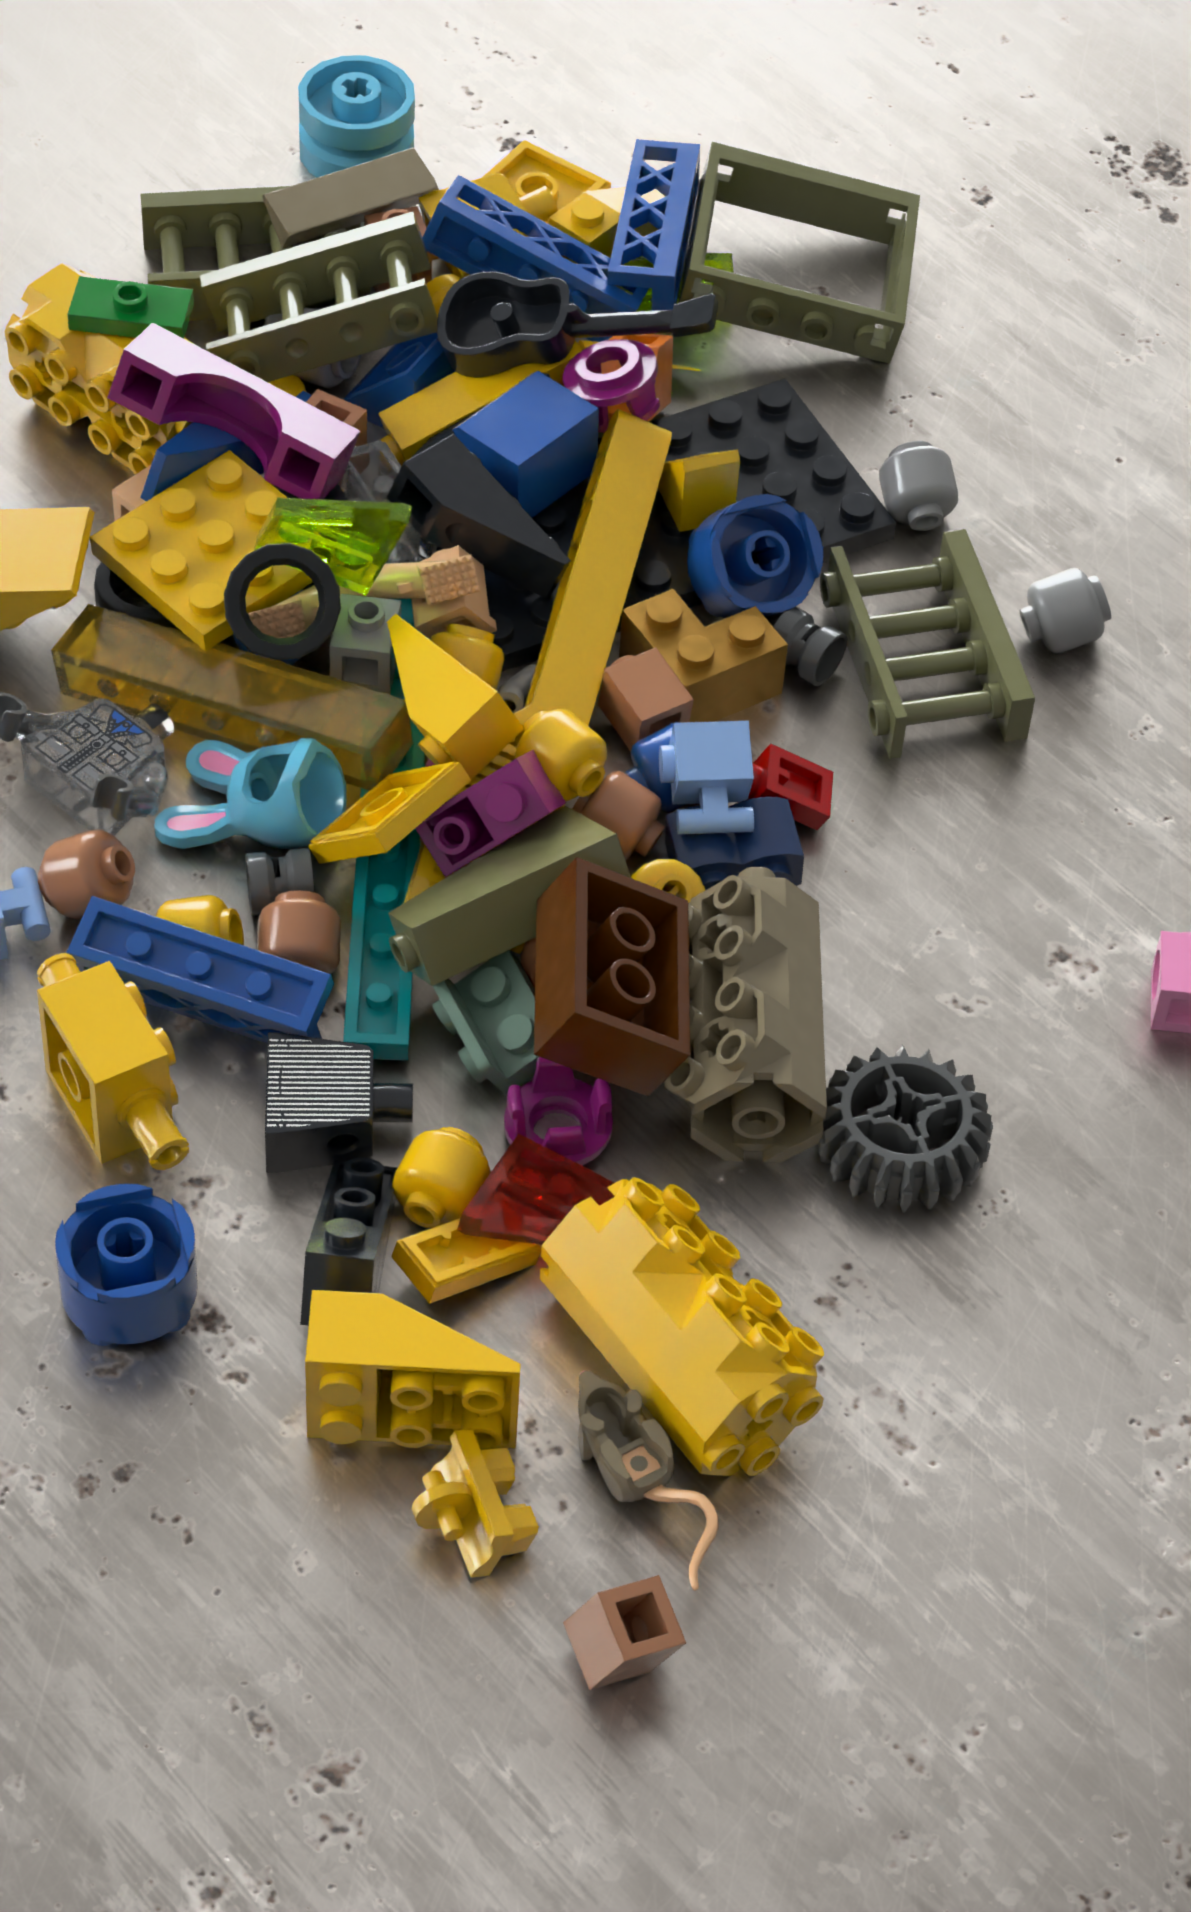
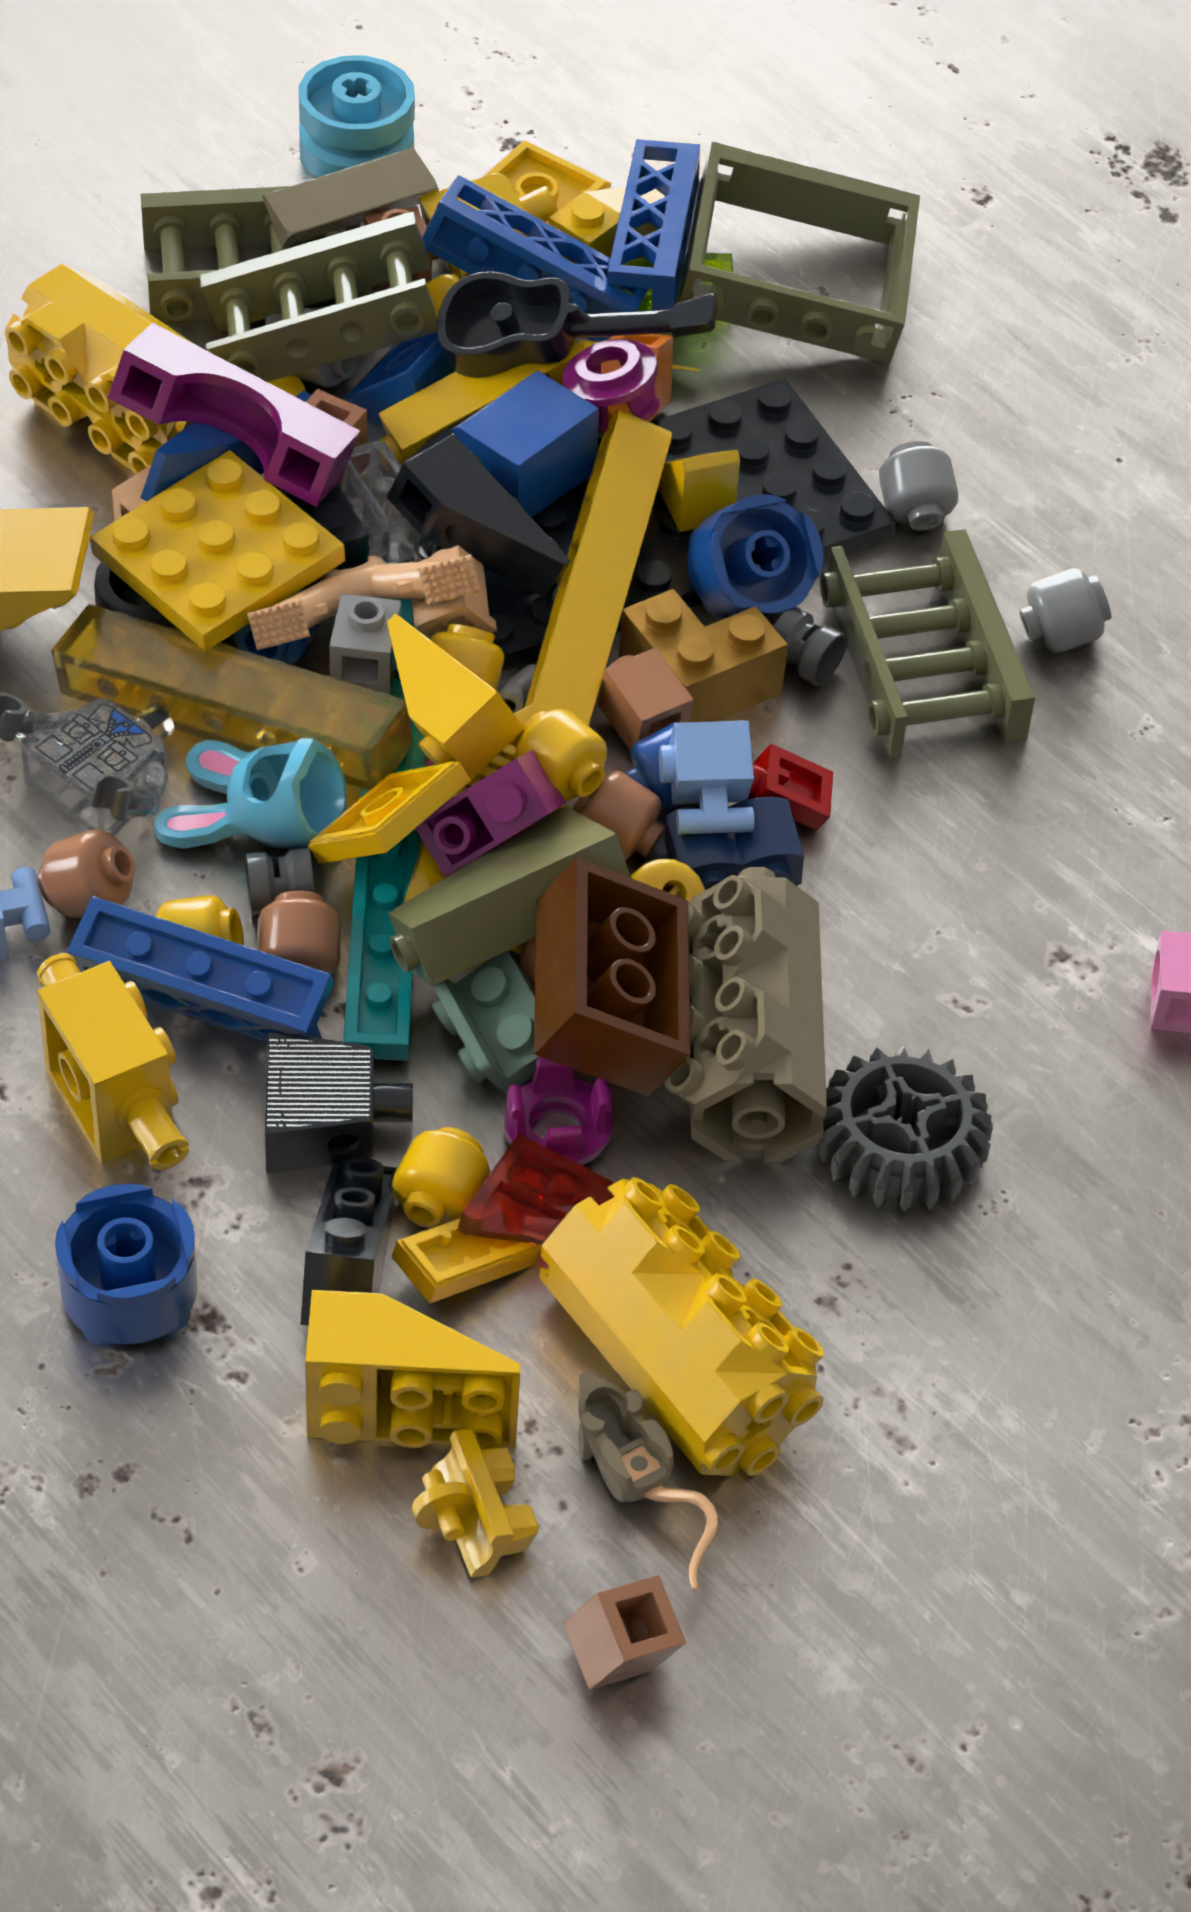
green plate [67,276,194,339] -> none
black tyre [224,543,341,660] -> none
clear neon green wing [254,498,412,596] -> none

